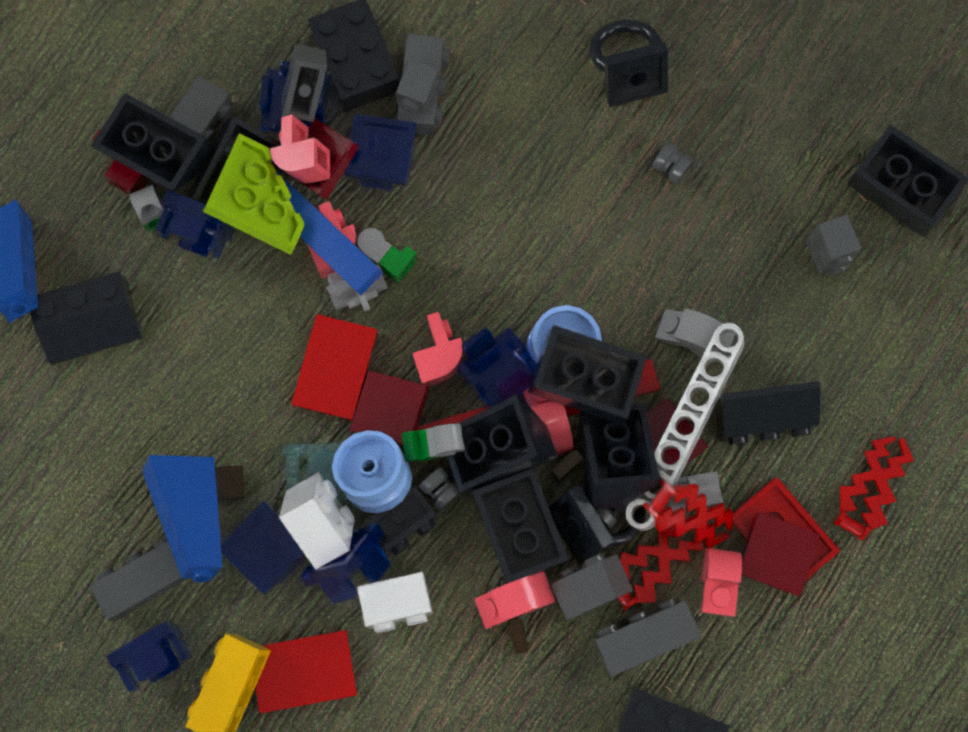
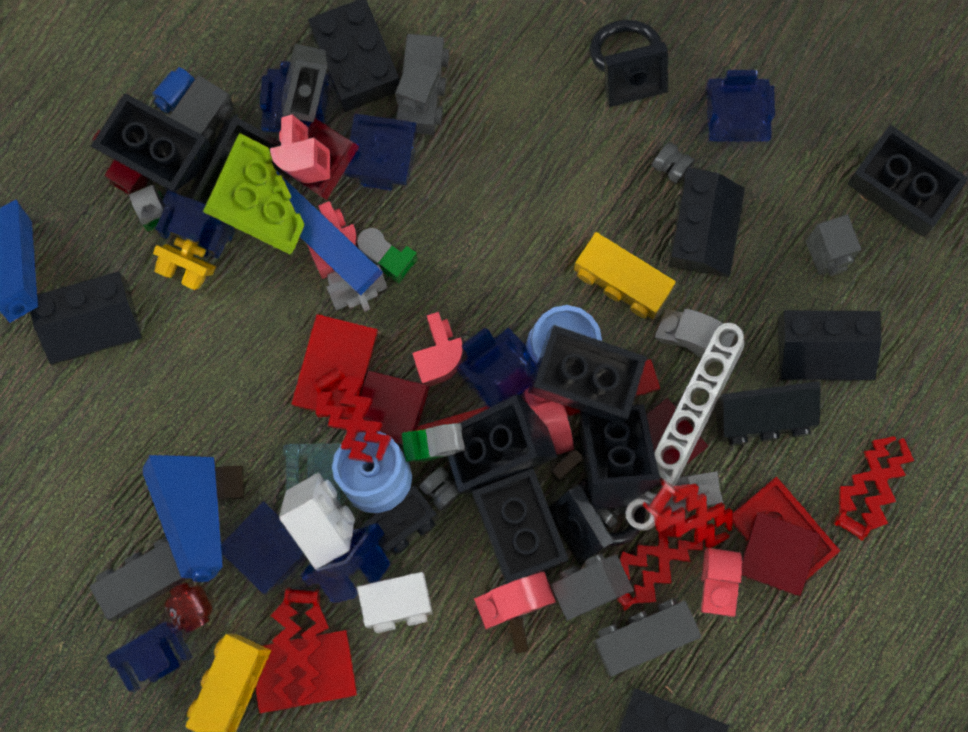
none -> blue brick [152,67,195,114]
none -> yellow hips [153,233,216,290]
none -> clear red head [164,582,213,633]
none -> red piece [270,587,329,707]
none -> red piece [310,363,391,463]
none -> yellow brick [574,232,676,319]
none -> black slope [668,167,745,278]
none -> clear blue panel [707,70,775,141]
none -> black slope [778,310,882,381]

